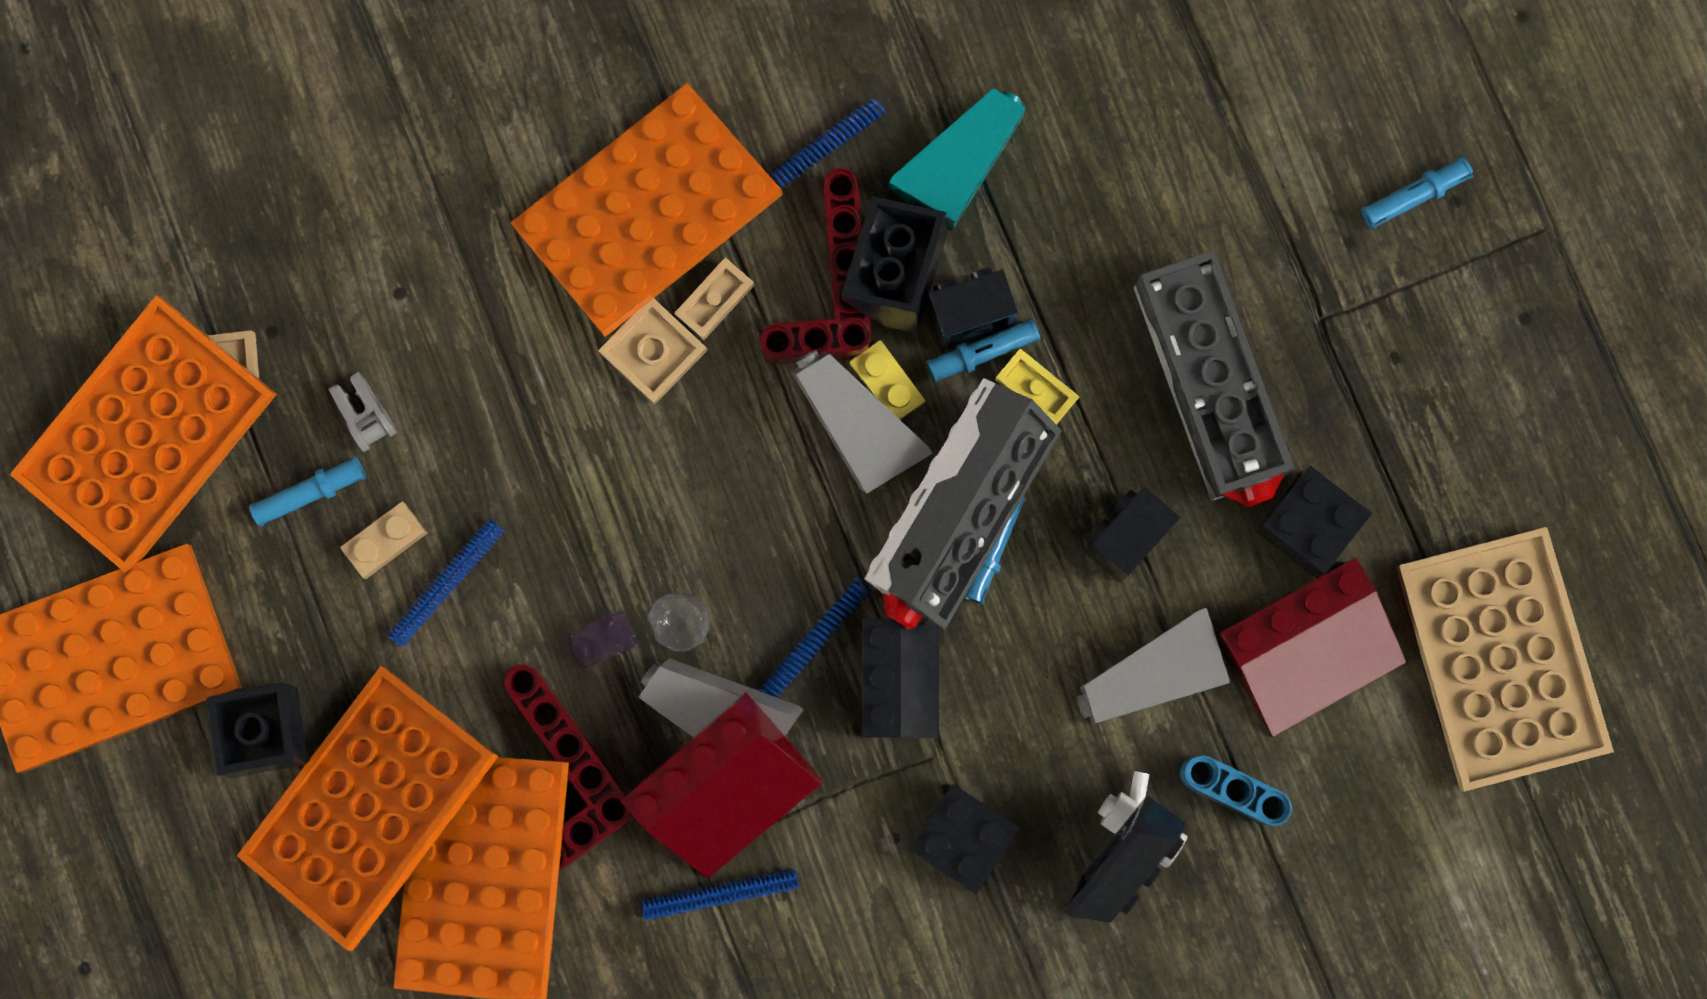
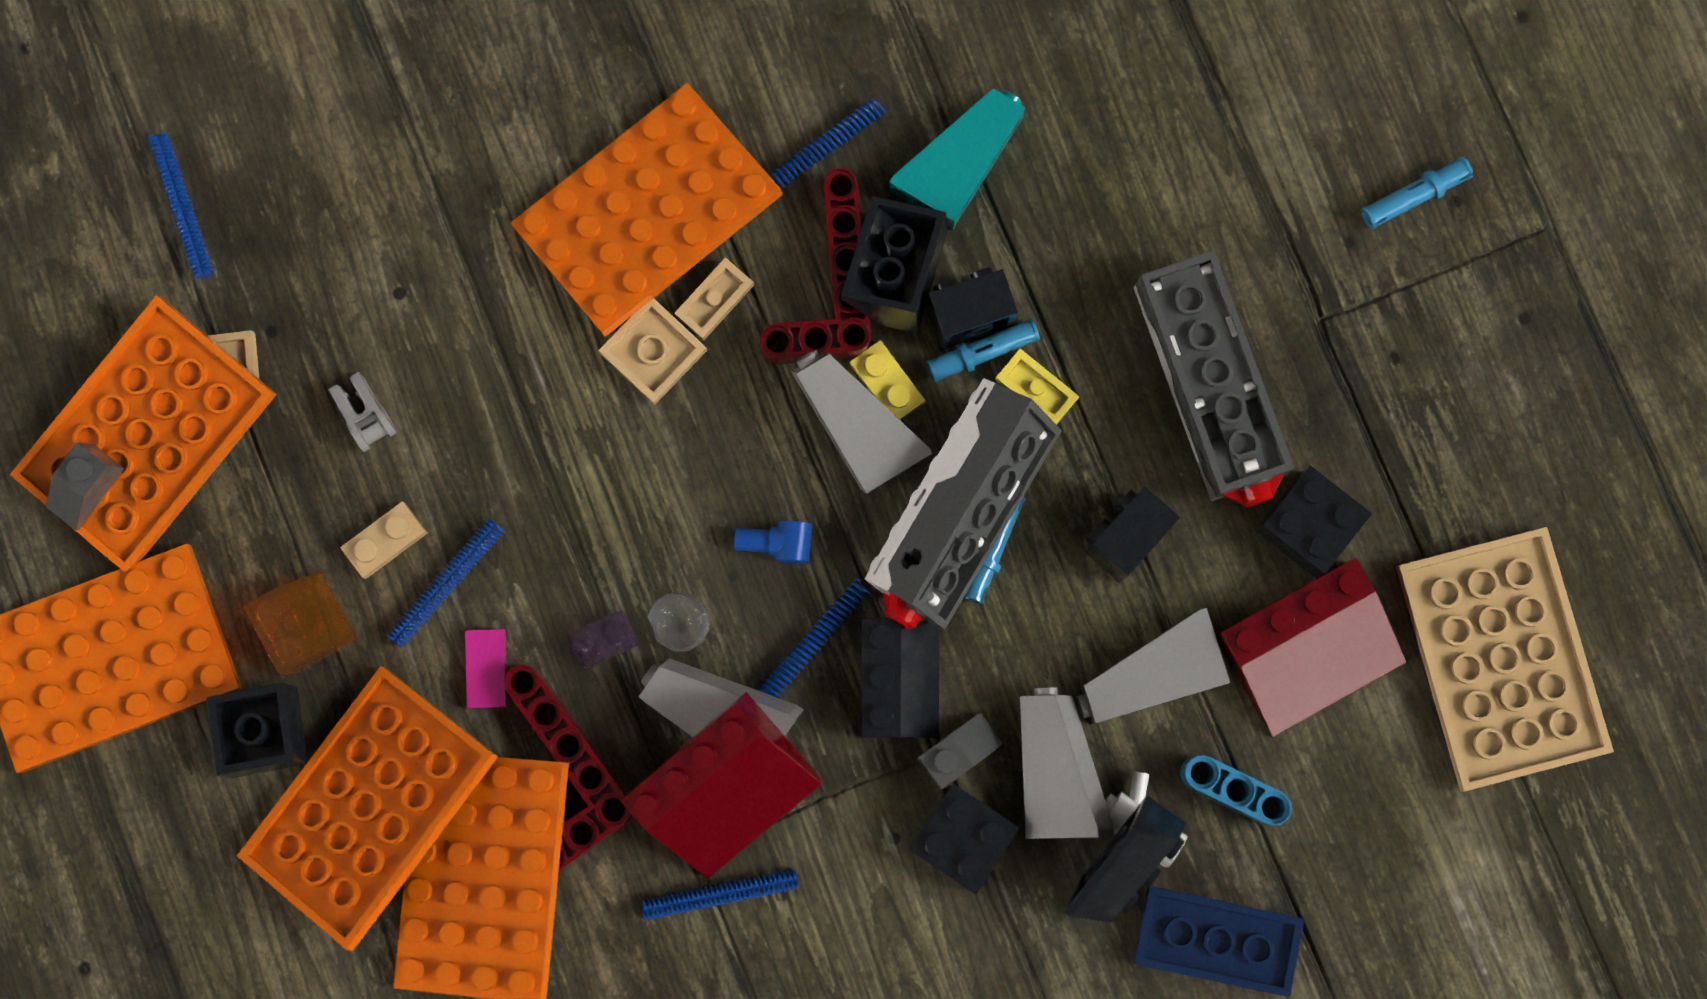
dark azure pin [249,456,366,527] -> none
none -> dark grey slope [46,442,125,530]
none -> blue axle [147,132,216,279]
none -> clear orange slope [243,572,358,677]
none -> dark pink tile [465,629,507,709]
none -> blue pin [734,521,812,564]
none -> dark grey slope [918,713,1003,790]
none -> light grey slope [1020,687,1114,839]
none -> dark blue plate [1133,886,1305,997]

